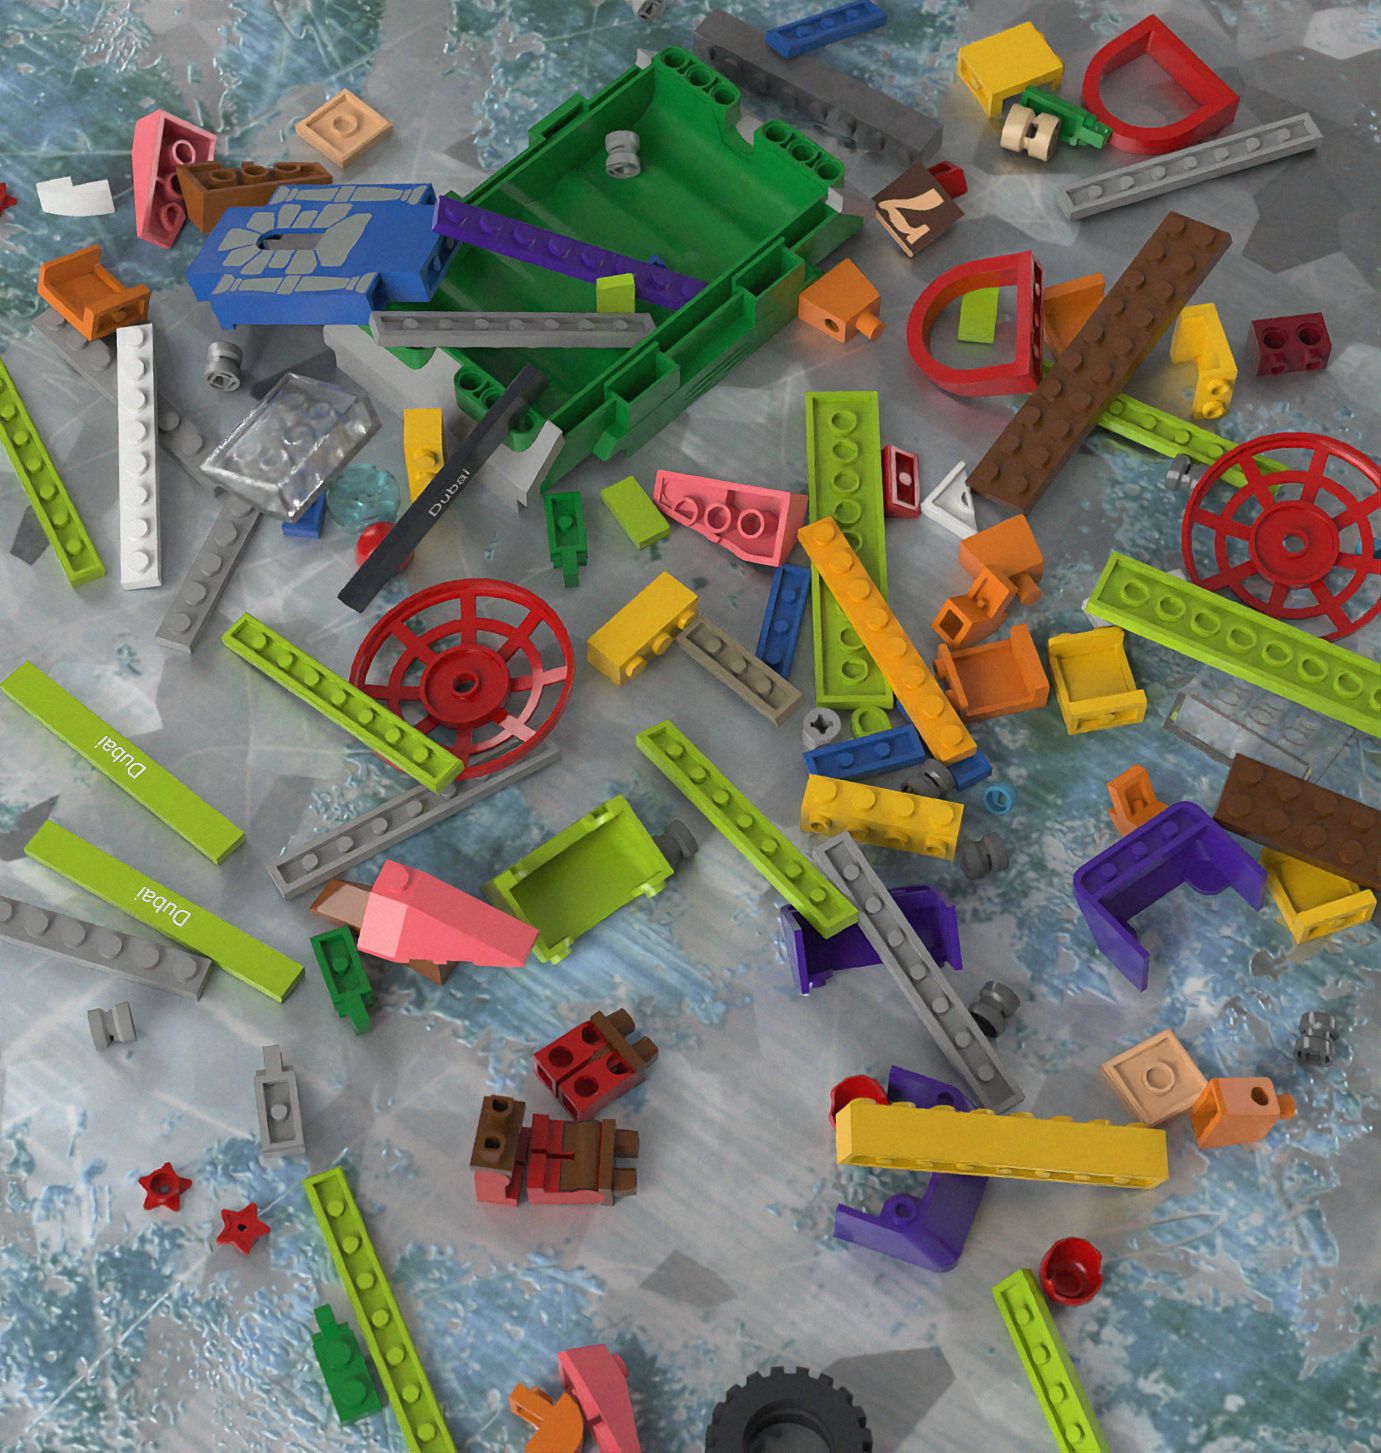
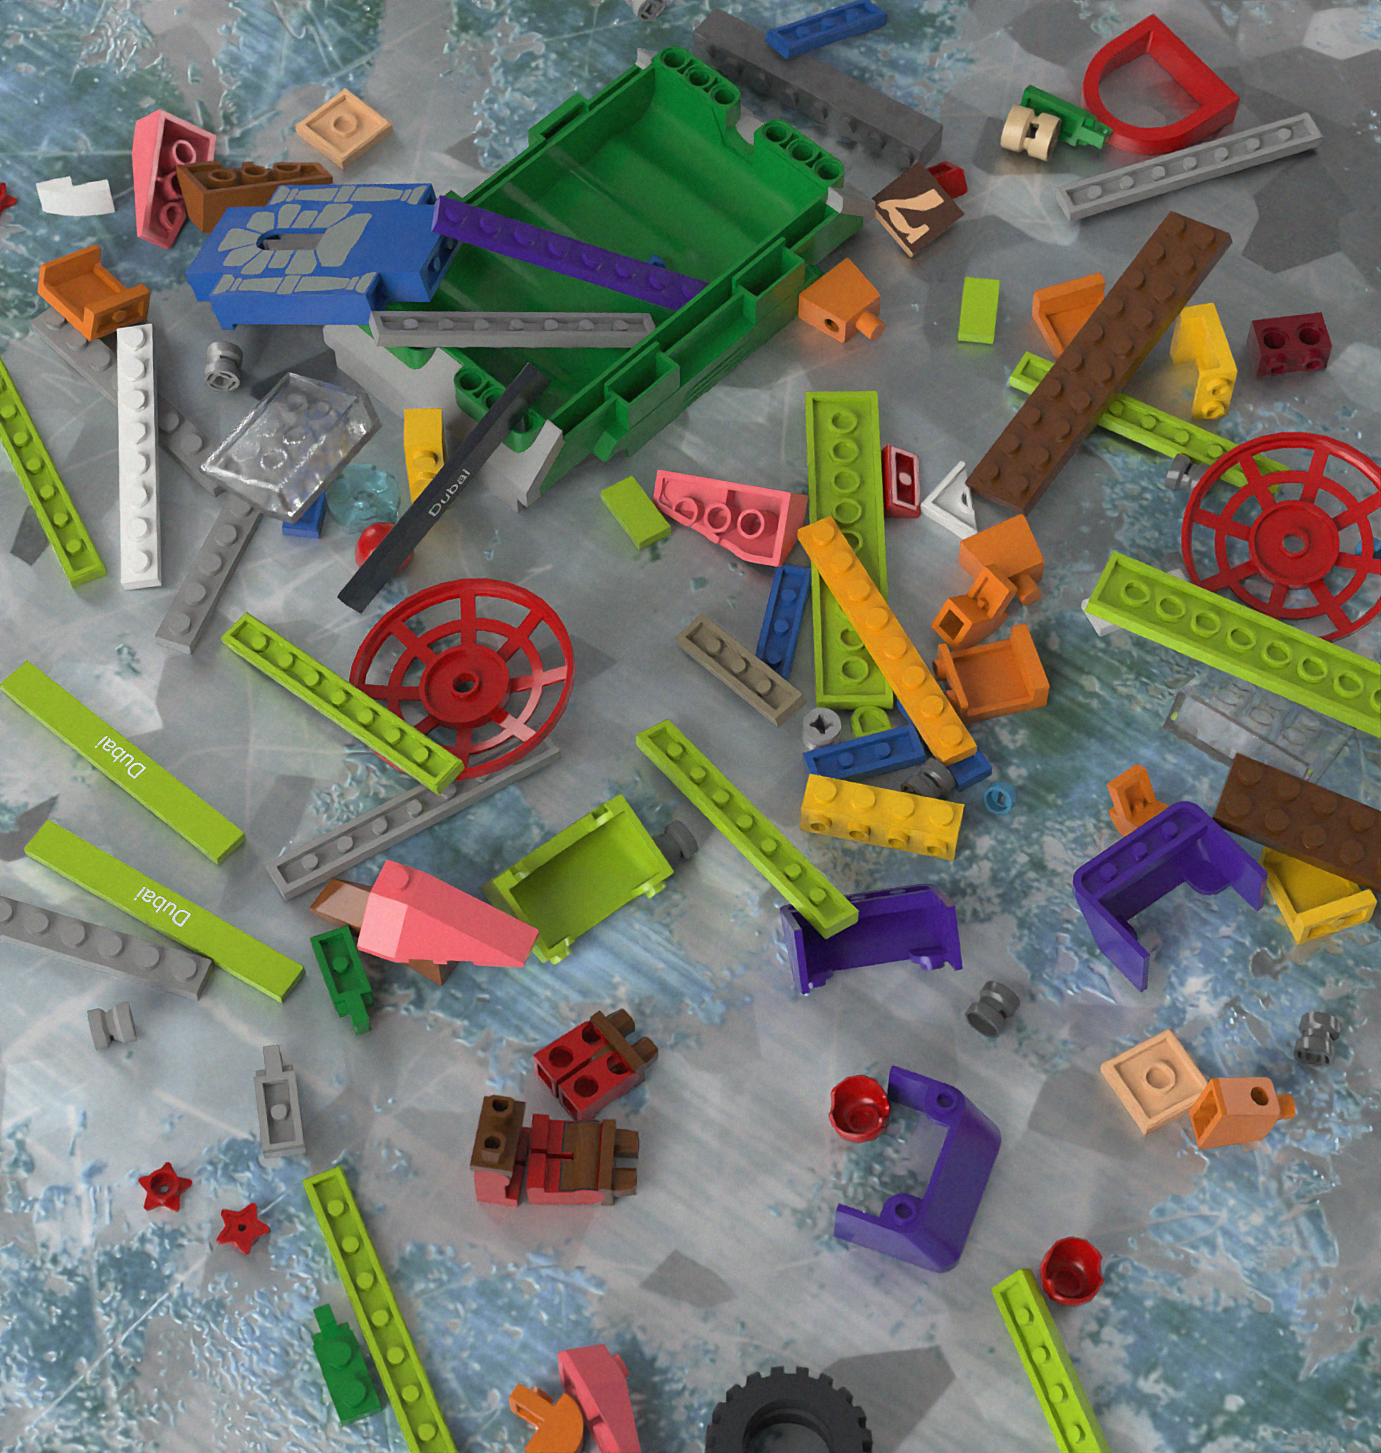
green hinge [543,491,588,588] -> none
yellow brick [586,571,698,687] -> none
lime tile [596,273,635,313] -> none
light grey wheel [605,131,640,178] -> none
light grey plate [811,830,1026,1115] -> none
yellow brick [836,1098,1169,1190] -> none
red window [906,250,1045,397] -> none
yellow panel [956,21,1065,118] -> none
dark grey wheel [957,832,1009,881] -> none
yellow panel [1045,626,1147,735] -> none

